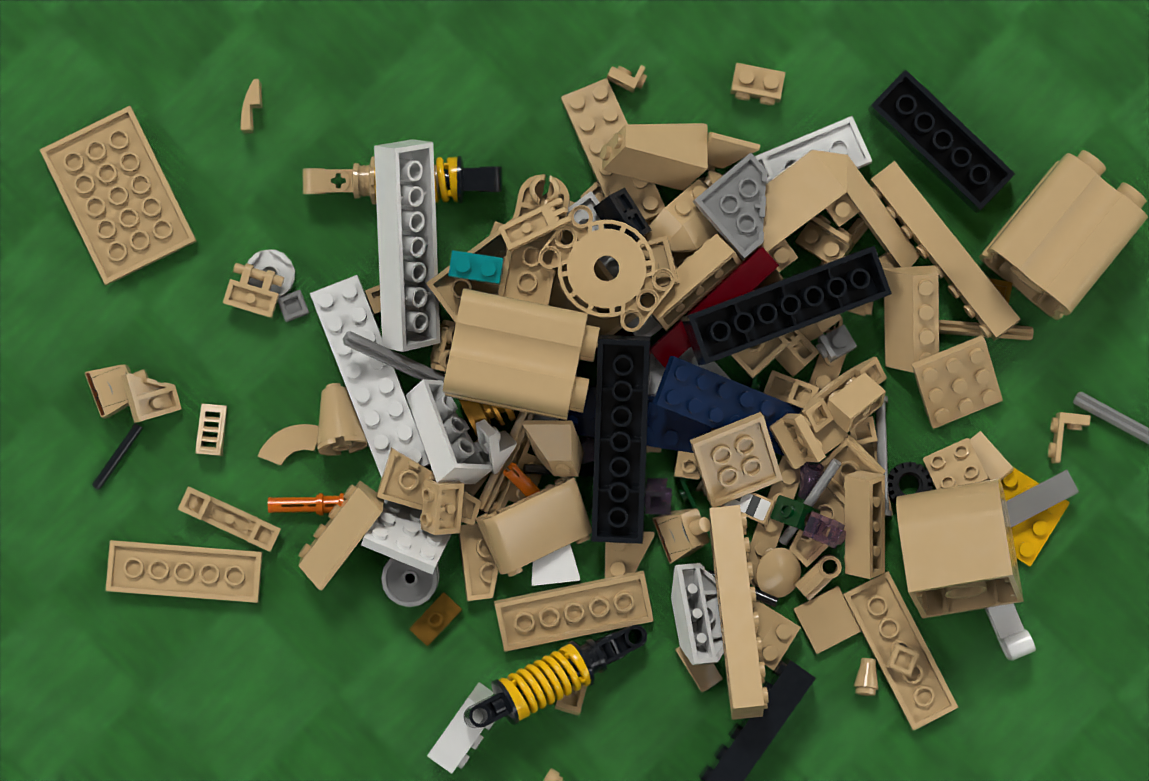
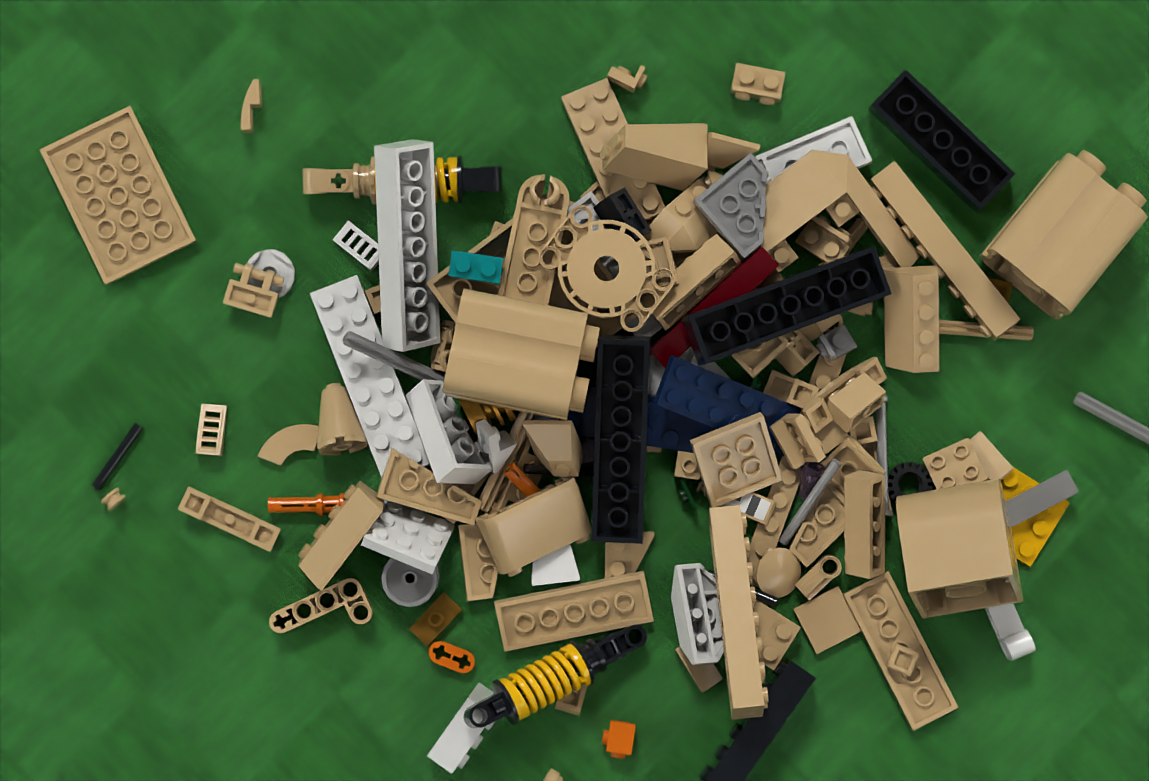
tan torso [85,364,149,419] -> none
tan plate [106,540,263,603] -> none
tan wing [121,374,182,423] -> none
light grey tile [278,290,310,323] -> none
tan bracket [420,480,464,535] -> none
tan hinge [498,198,572,252] -> none
clear purple brick [645,478,672,515] -> none
tan torso [652,508,711,563] -> none
dark green bracket [770,495,820,534] -> none
brick [802,511,846,549] -> none
tan cone [853,658,879,696] -> none
tan plate [911,335,1003,429] -> none
tan bracket [1048,412,1091,464] -> none
none -> tan bush [101,487,126,512]
none -> tan beam [269,578,374,633]
none -> white slope [333,220,379,272]
none -> orange beam [428,641,475,673]
none -> orange brick [602,719,636,759]

